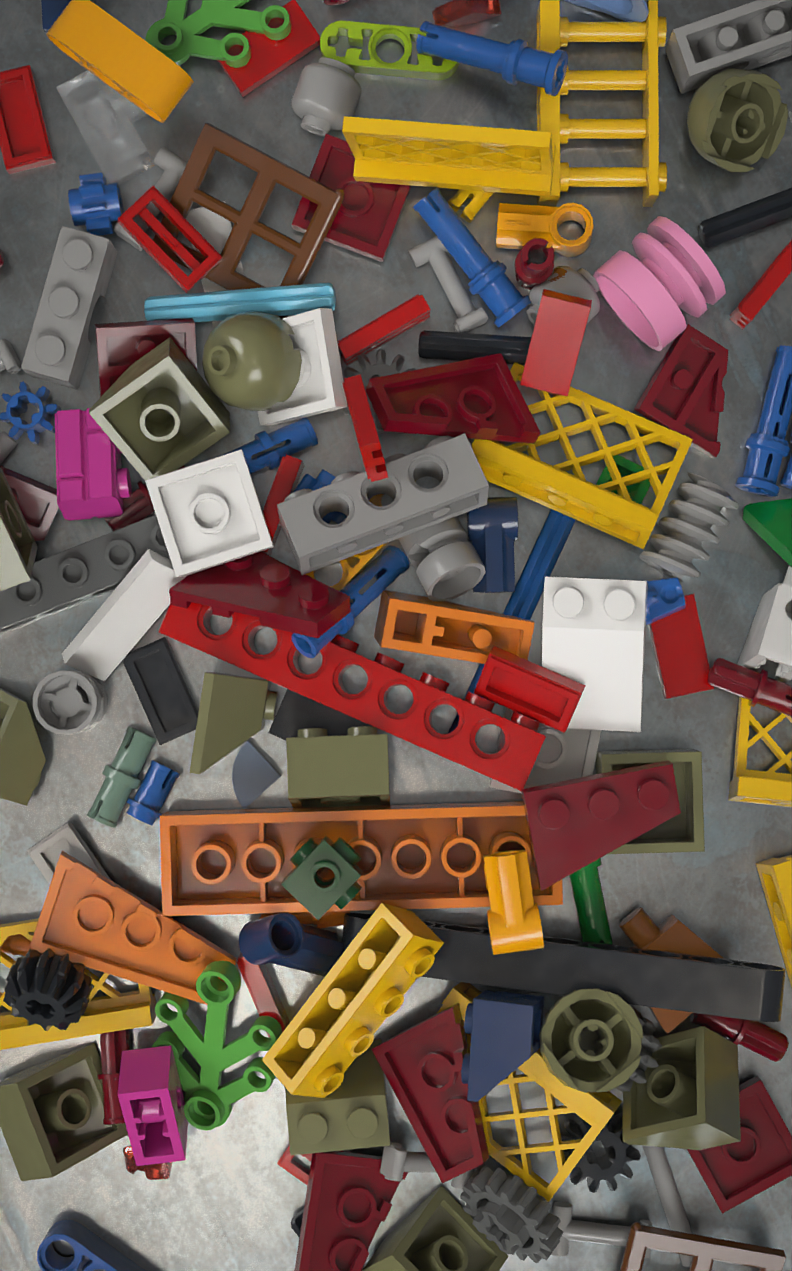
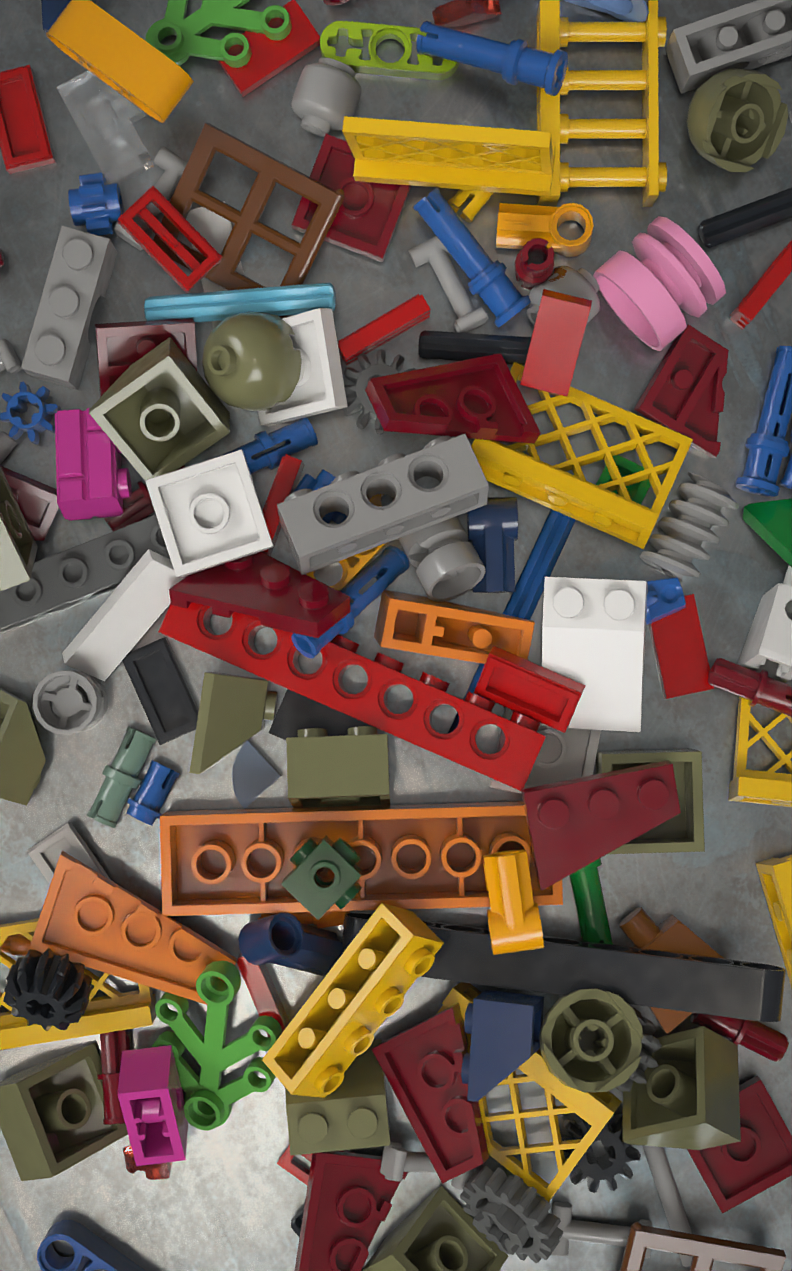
red tile [342,374,389,482] -> none

